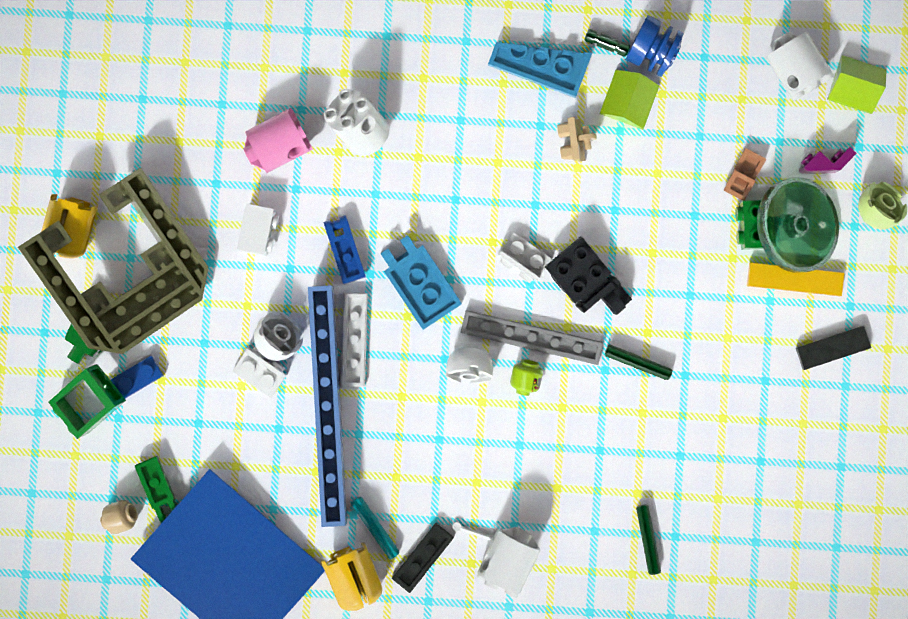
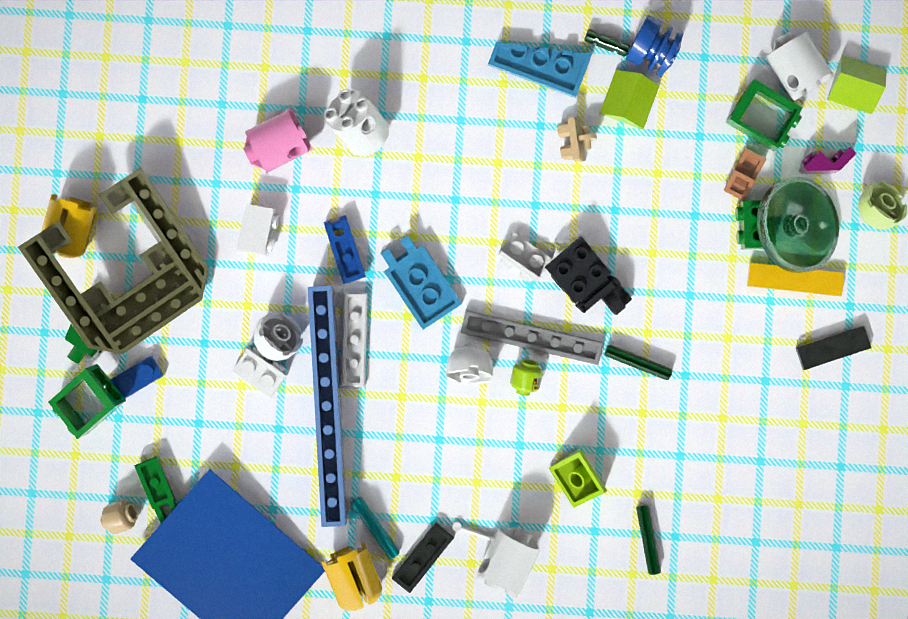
none -> lime slope [549,448,607,508]
none -> green window [726,79,803,152]

